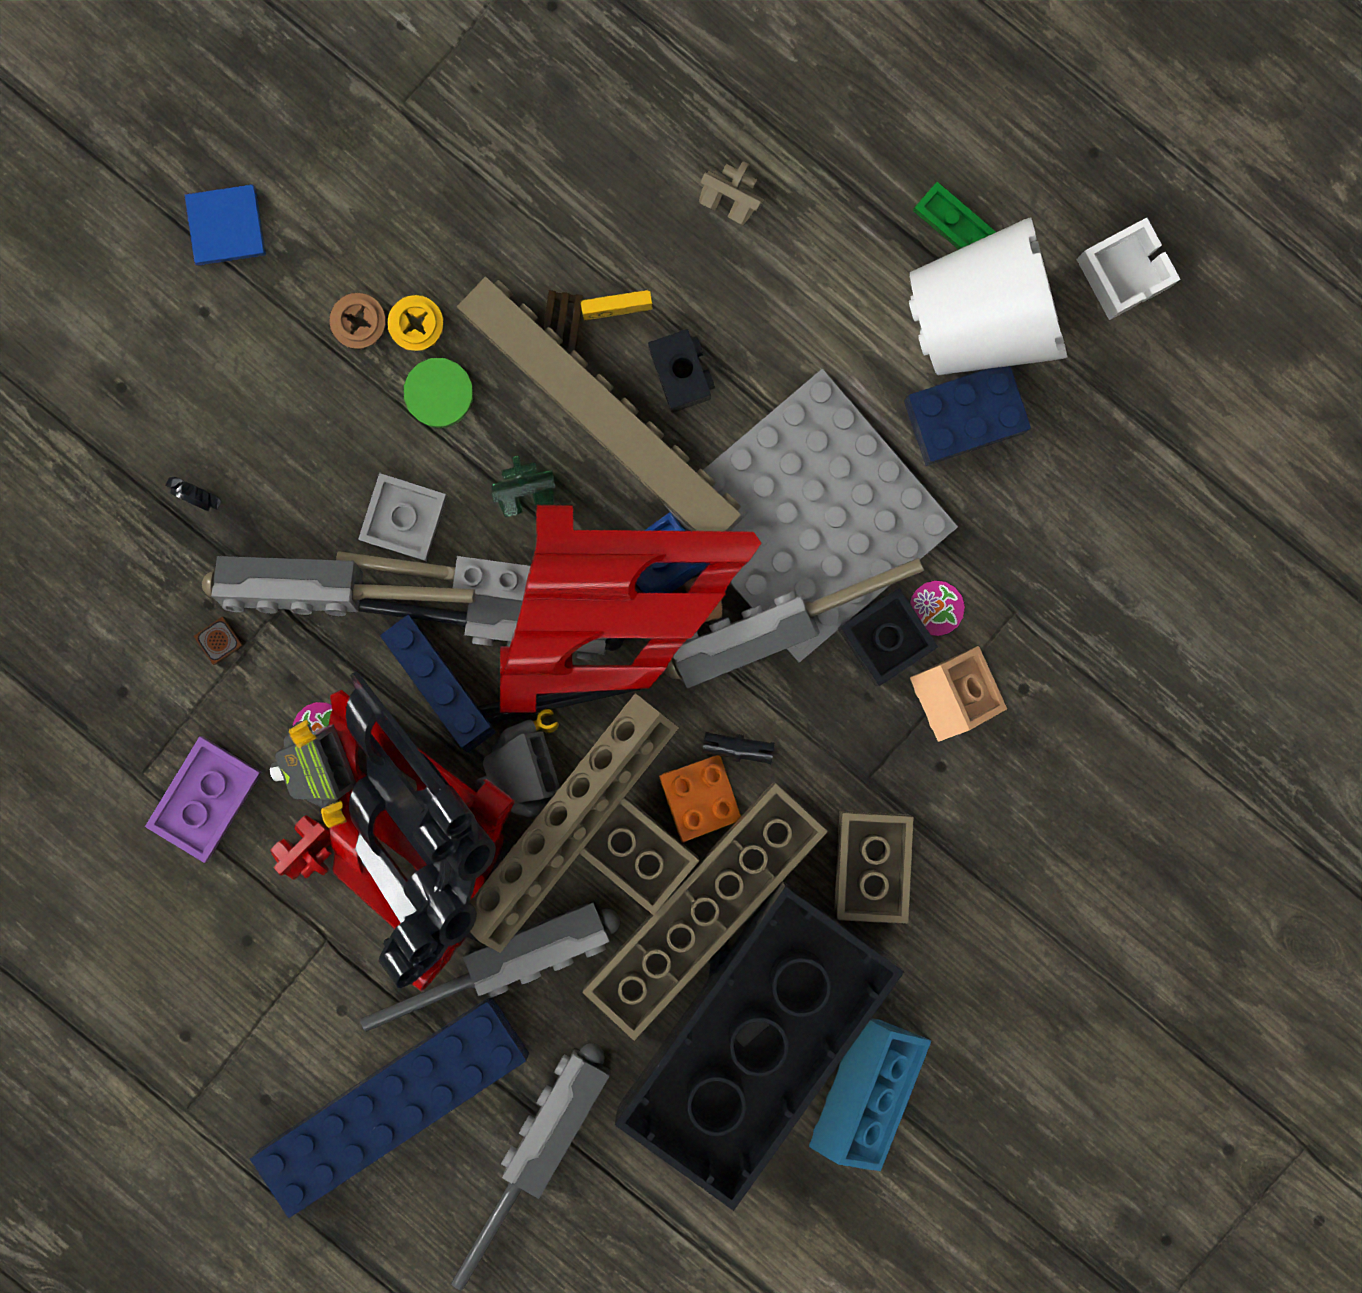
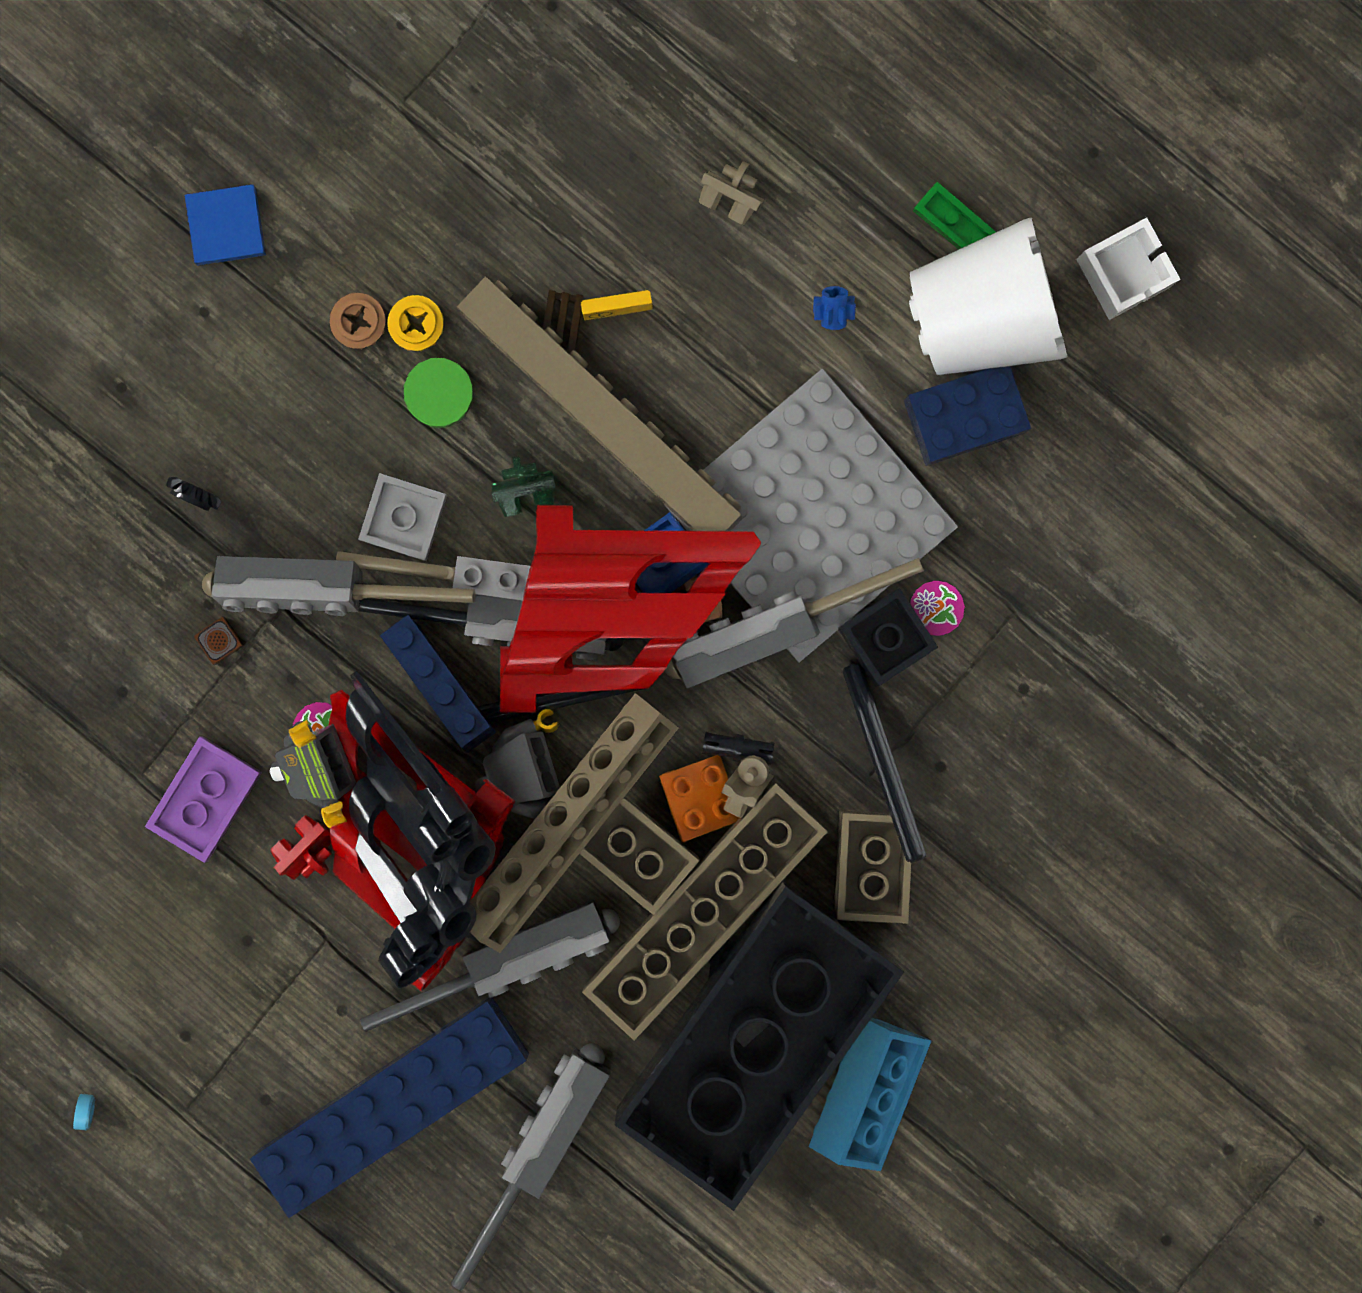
black brick [648,329,715,413] -> none
light nougat slope [910,646,1007,742] -> none
none -> medium azure tile [73,1094,95,1131]
none -> dark tan hips [721,755,774,818]
none -> blue gear [813,286,856,330]
none -> black axle [843,664,926,863]

